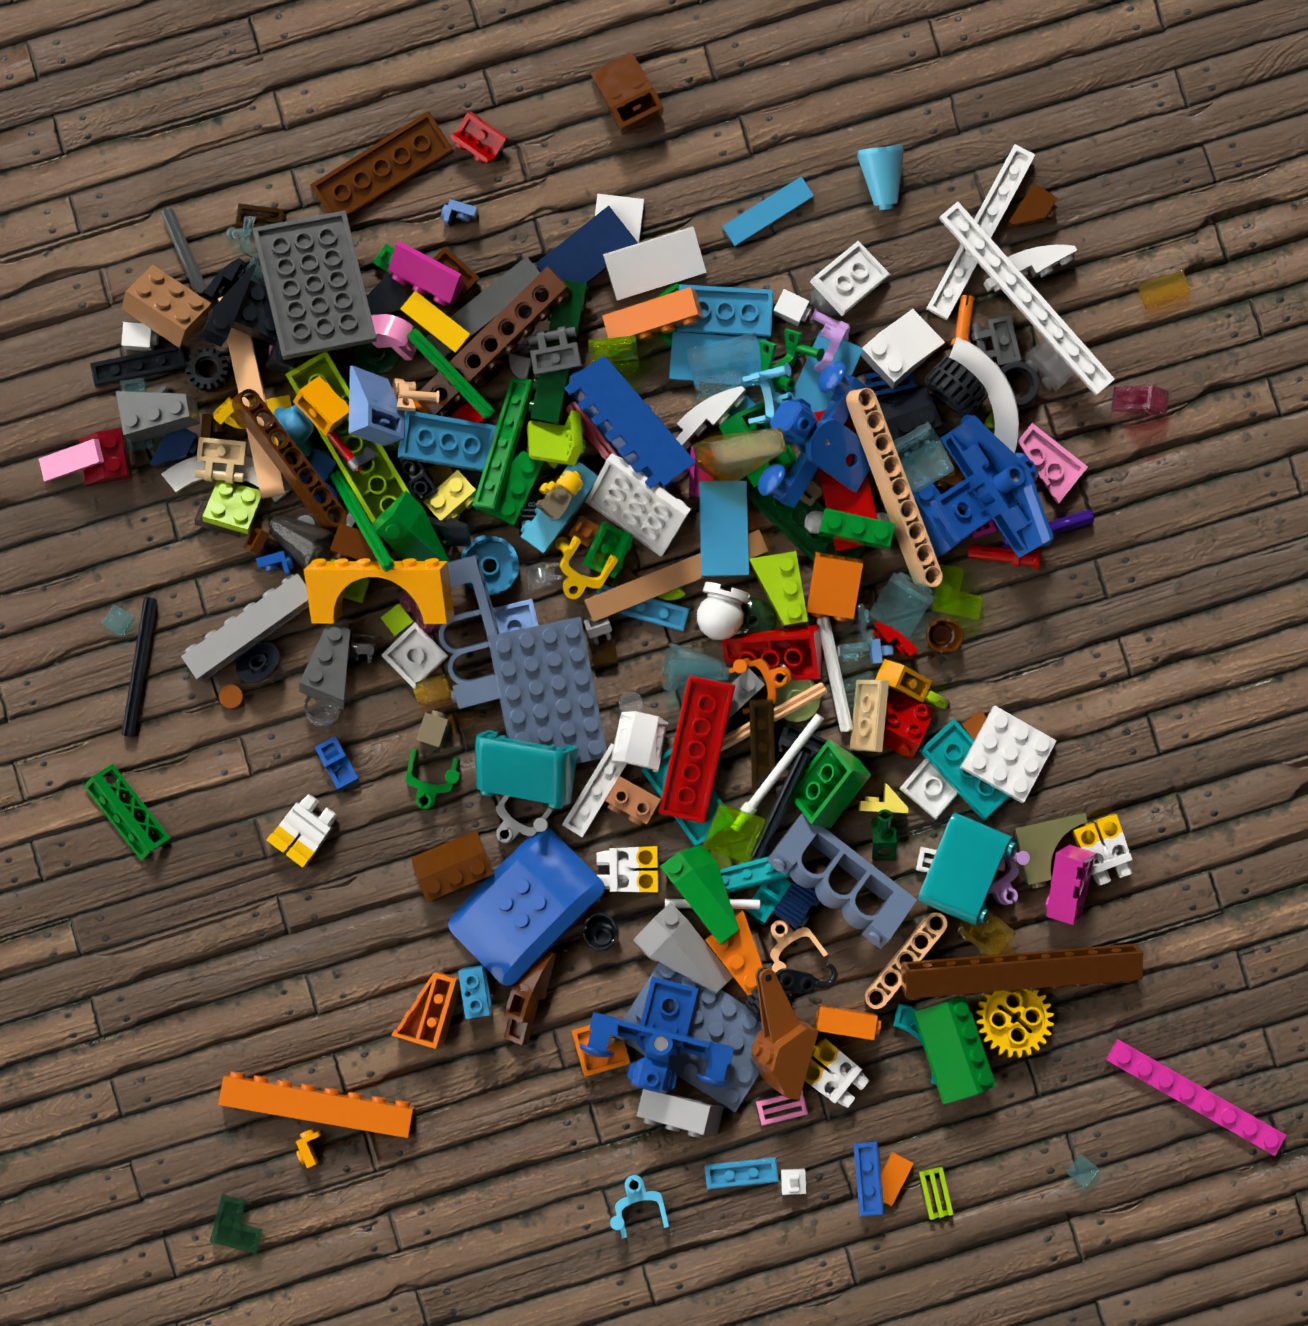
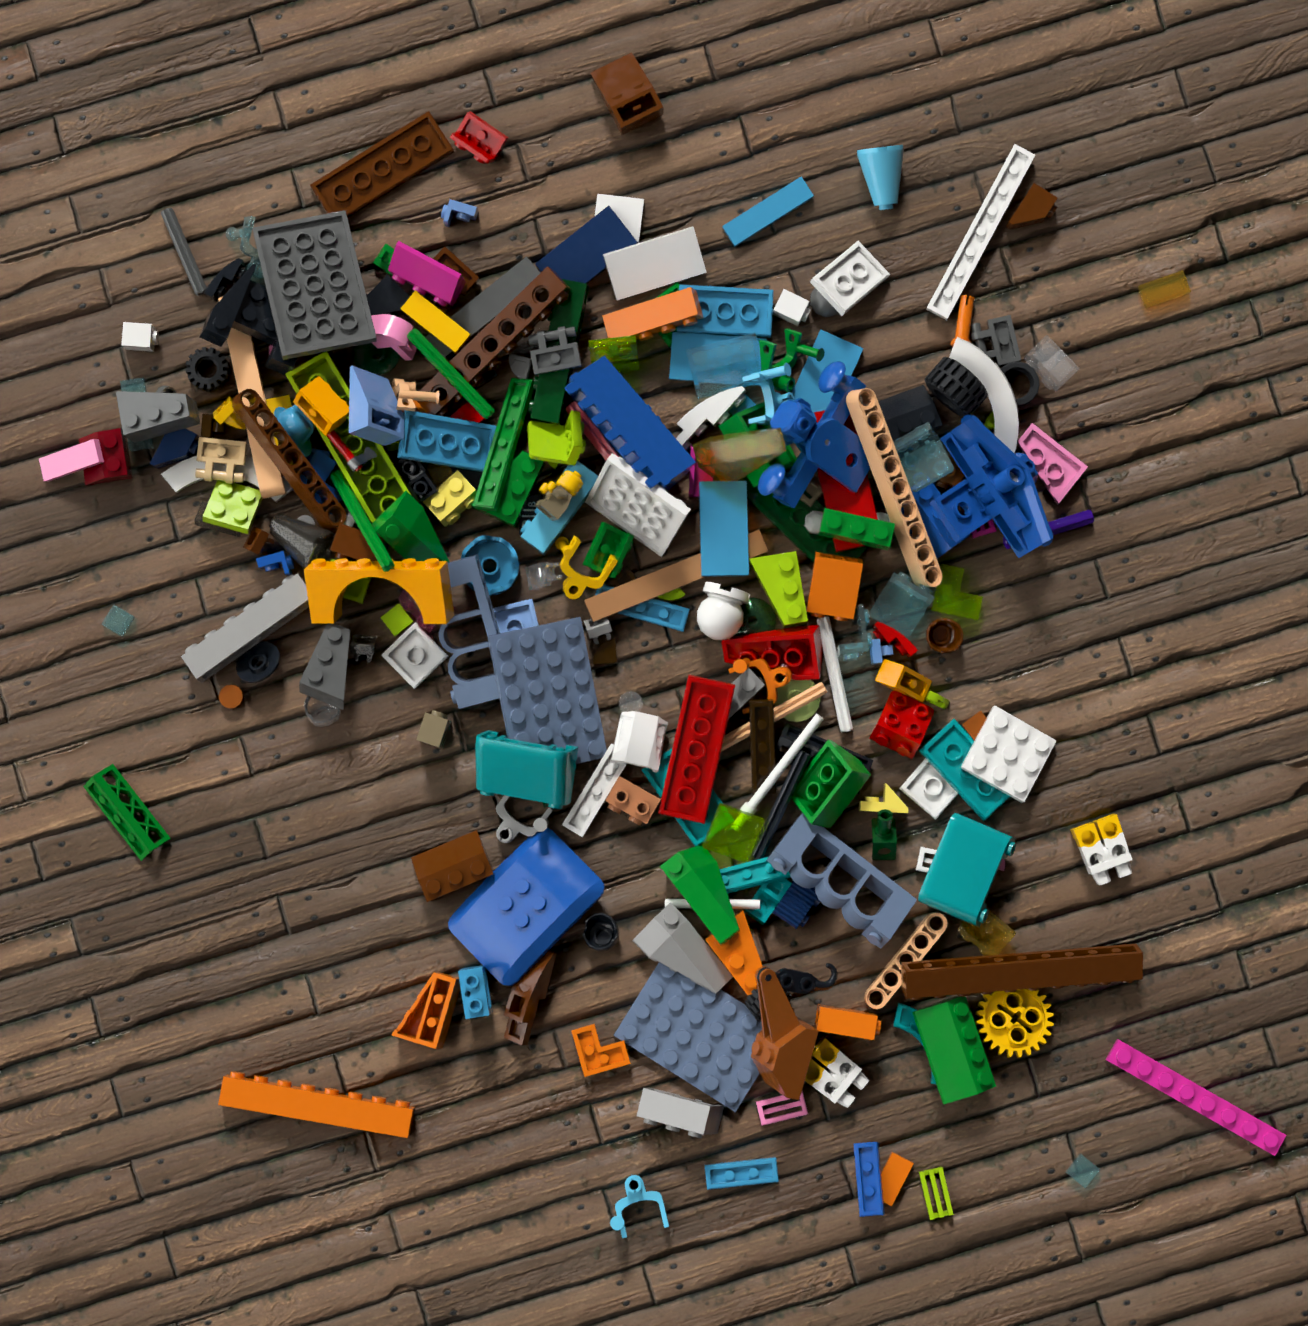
black tile [90,345,187,387] -> none
medium nougat brick [121,265,211,348] -> none
black axle [121,597,157,737] -> none
clear green plate [210,1194,263,1254] -> none
dark brown tile [235,203,286,230] -> none
white hips [266,794,337,867] -> none
light orange bracket [296,1128,322,1168] -> none
blue slope [315,736,360,792] -> none
green piece [405,748,461,809] -> none
clear yellow slope [413,674,452,708] -> none
black slope [427,515,471,546] -> none
dark orange tile [568,515,599,548] -> none
blue piece [579,976,734,1094] -> none
white hips [597,846,659,892] -> none
clear light blue cone [662,643,729,691] -> none
light nougat piece [770,920,828,972] -> none
white tile [781,1169,806,1195] -> none
lavender piece [810,309,850,373] -> none
tan tile [850,680,889,752] -> none
white slope [861,309,945,389] -> none
blue tile [865,372,916,397] -> none
white plate [939,202,1115,396] -> none
red pin [967,544,1041,570] -> none
white slope [983,245,1077,292] -> none
lavender piece [988,851,1030,905] -> none
olive arch [1013,813,1087,888] -> none
dark pink wedge [1045,845,1097,925] -> none
clear pink slope [1111,385,1169,415] -> none

